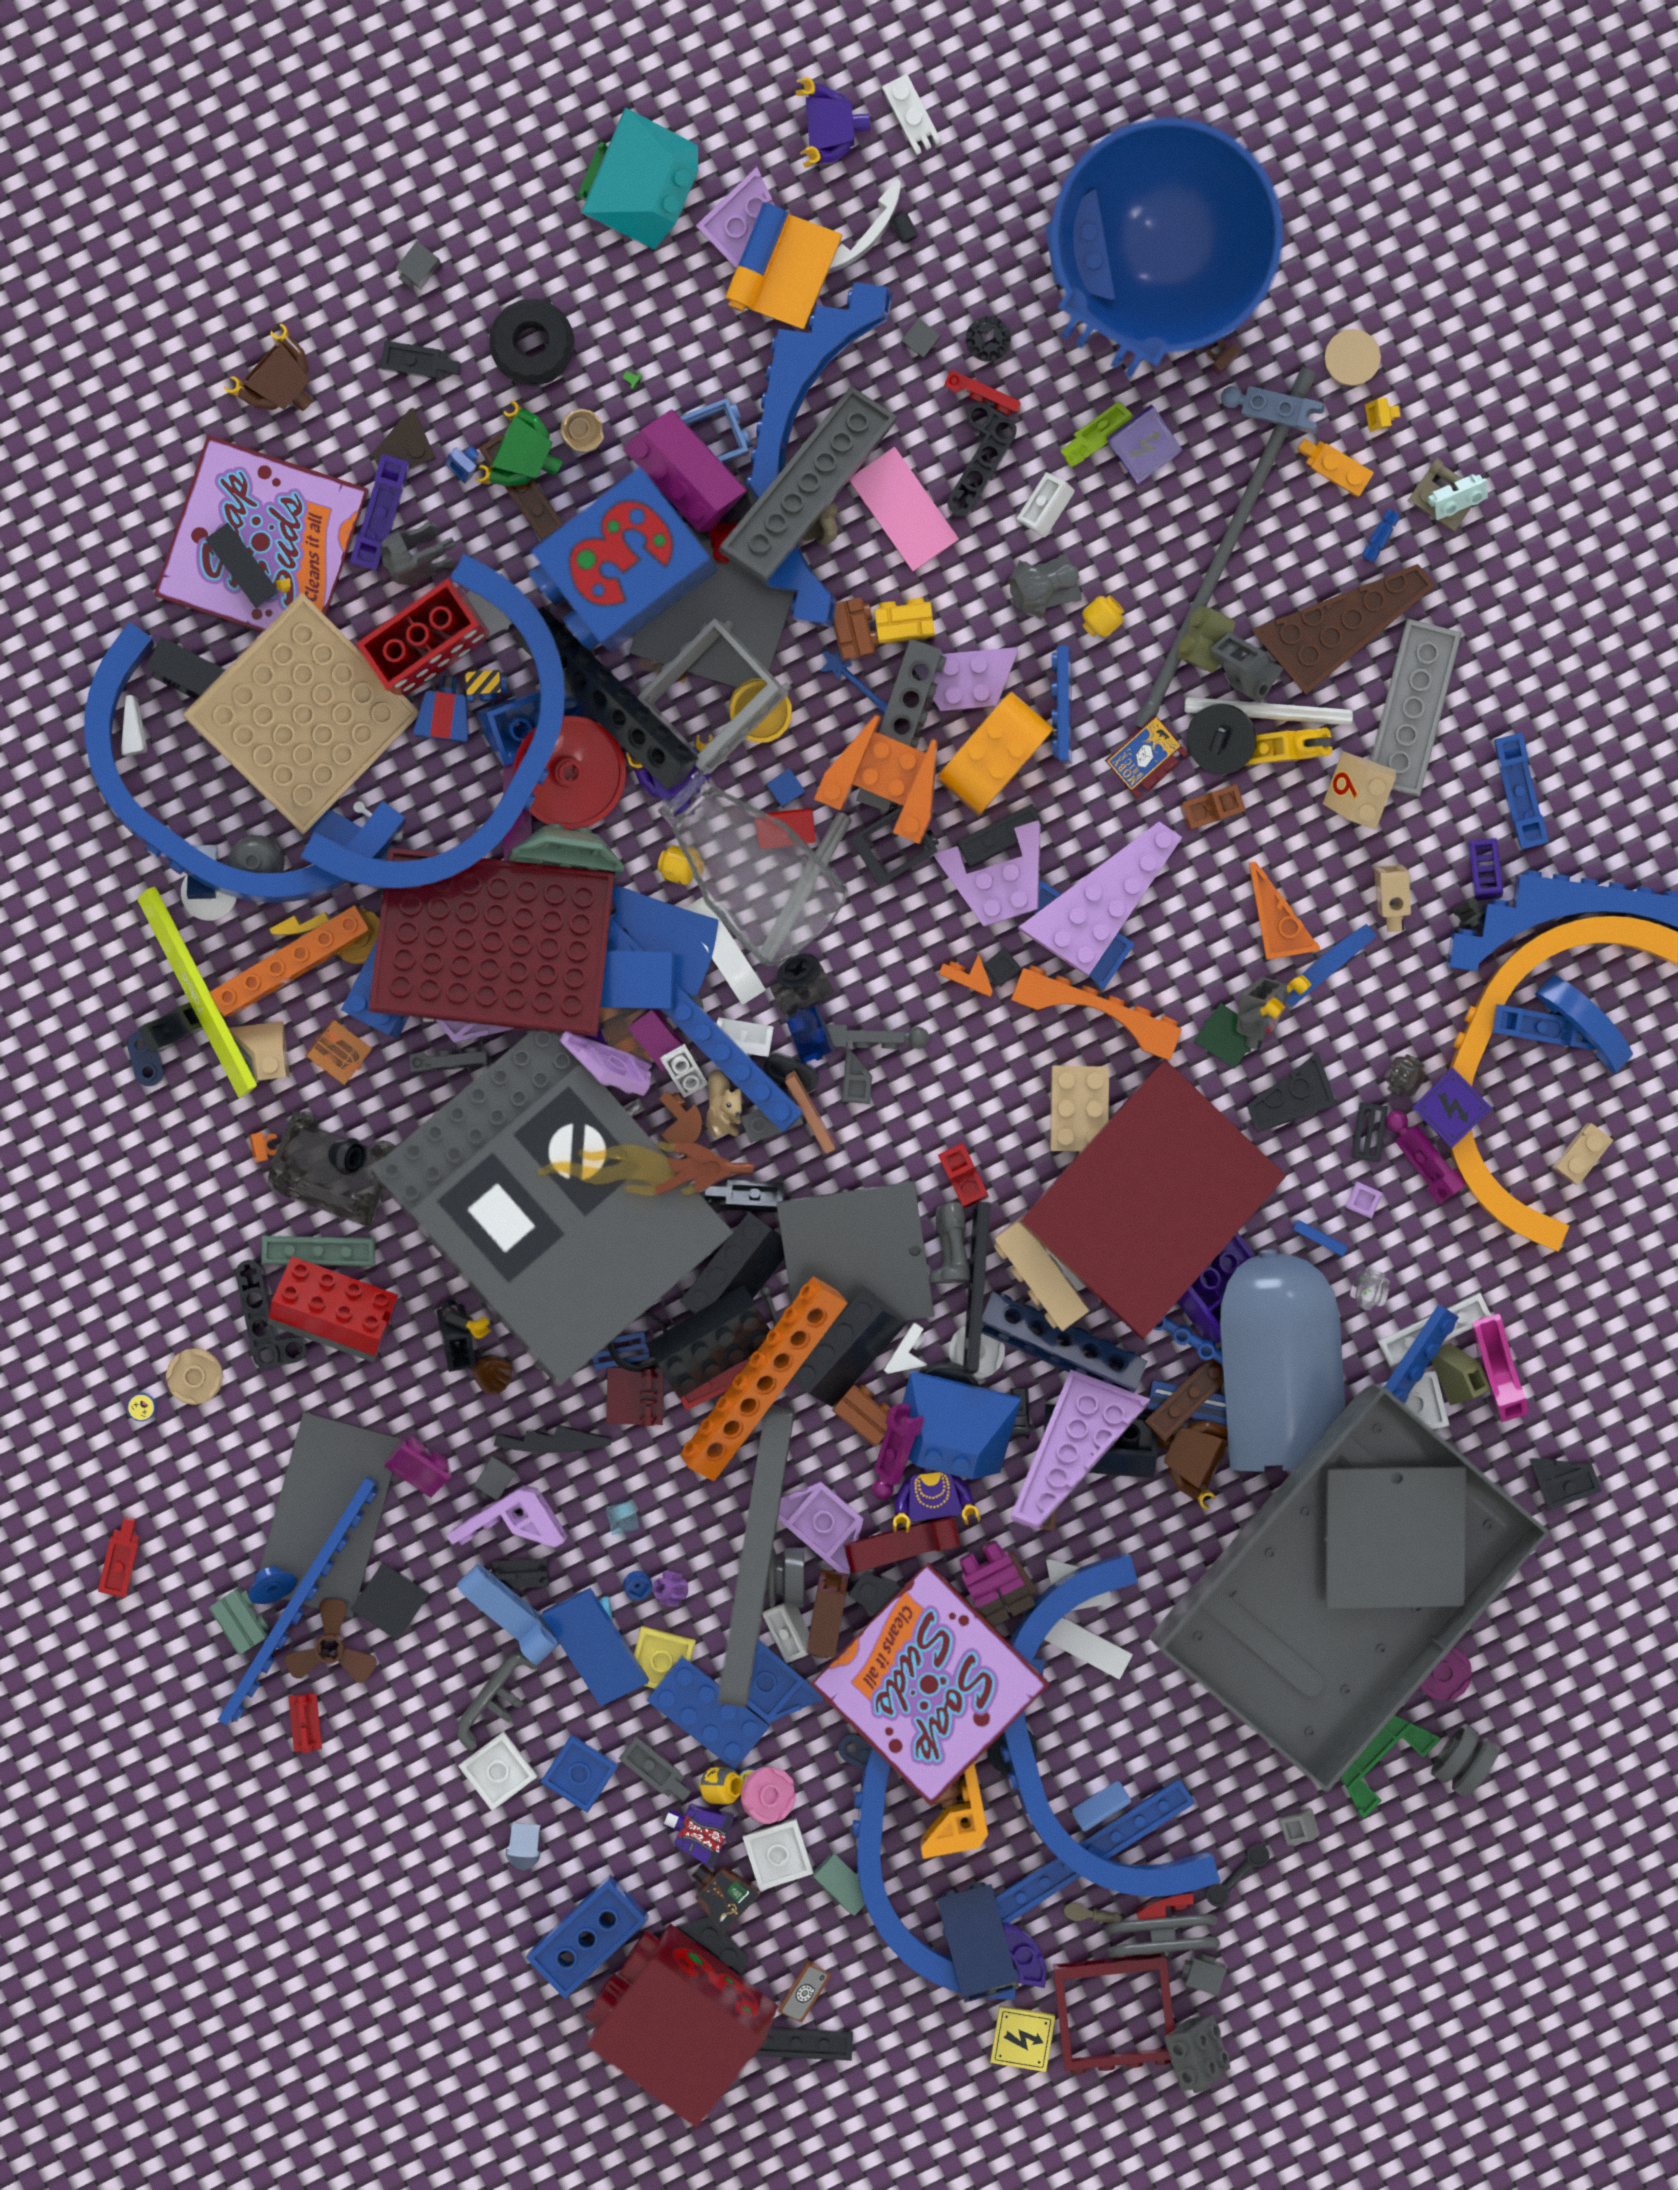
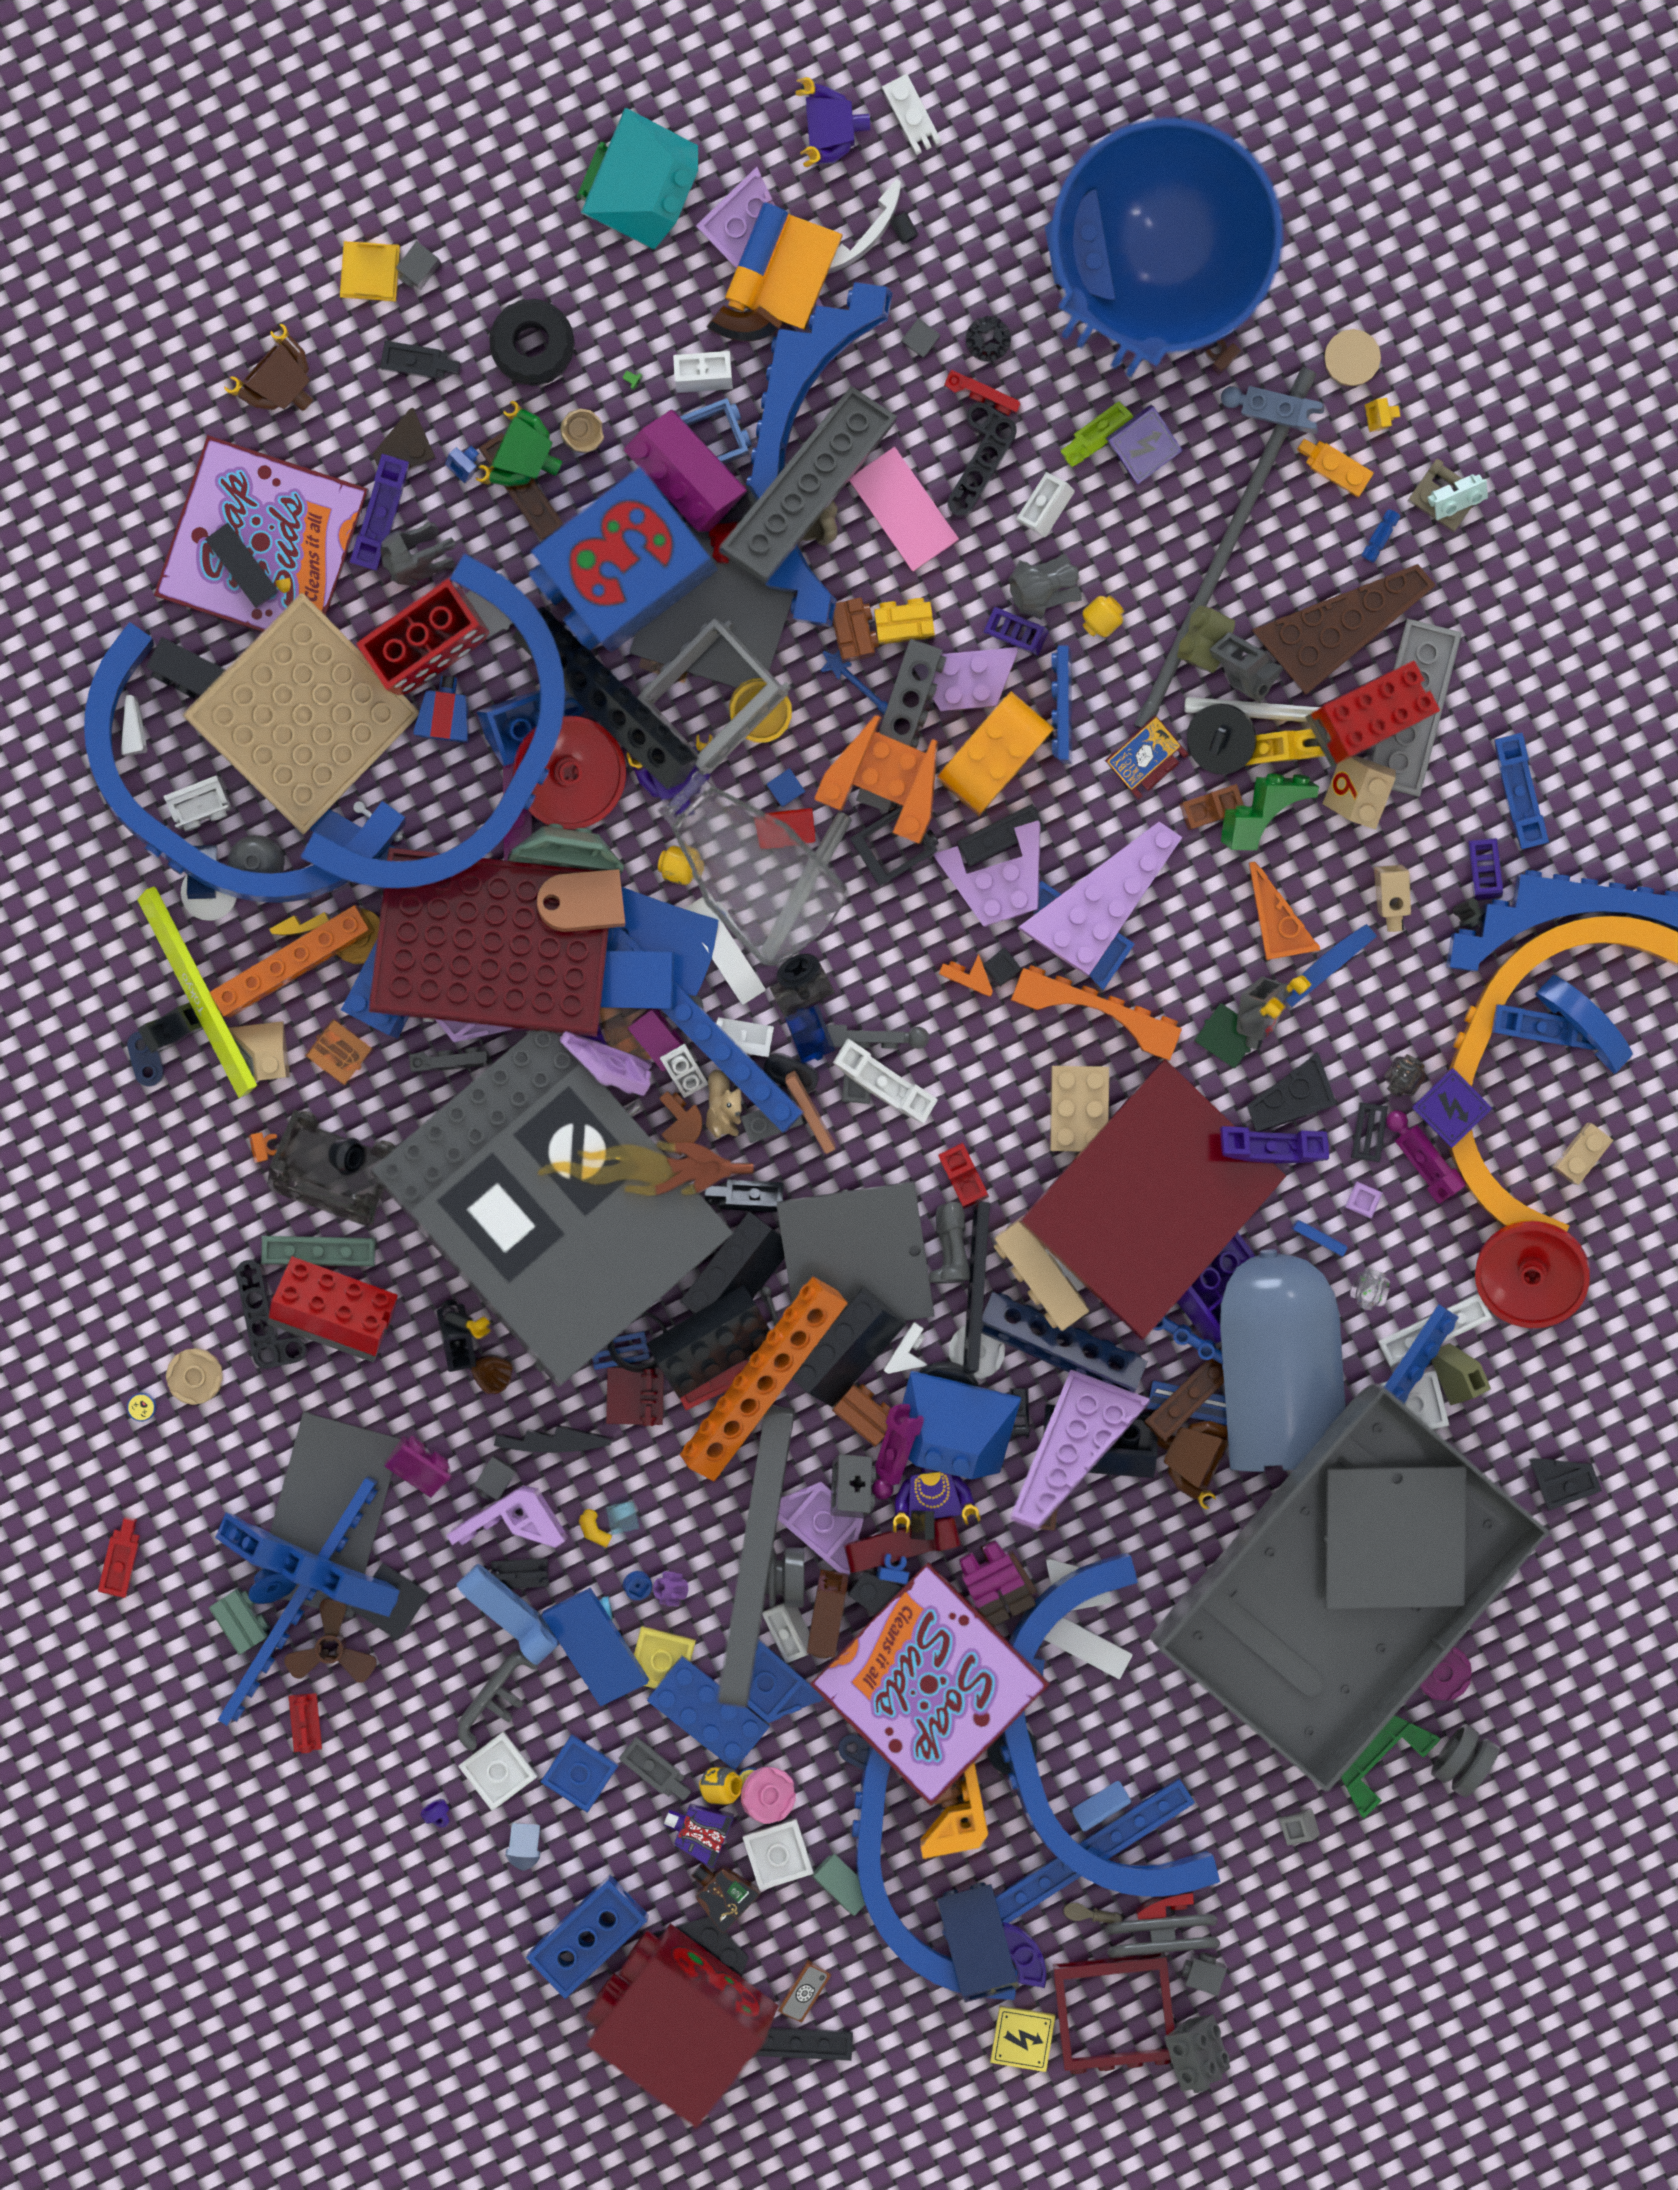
brick [465,670,508,703] -> none
black bar [1206,1844,1270,1907] -> none
dark pink arch [1472,1314,1528,1423] -> none
none -> white hinge [164,775,232,832]
none -> blue arch [215,1512,400,1617]
none -> yellow piece [340,241,400,302]
none -> dark purple tile [420,1799,450,1828]
none -> nougat tile [537,869,625,932]
none -> yellow arm [579,1509,613,1548]
none -> white hinge [673,351,733,393]
none -> reddish brown tile [706,305,782,341]
none -> dark grey brick [830,1454,876,1518]
none -> white slope [833,1039,938,1123]
none -> blue tile [876,1553,909,1584]
none -> black tile [911,1510,934,1540]
none -> dark purple slope [983,606,1049,656]
none -> dark purple slope [1220,1126,1330,1163]
none -> green arch [1221,774,1319,850]
none -> red piece [1305,660,1441,767]
none -> red dish [1475,1221,1590,1328]

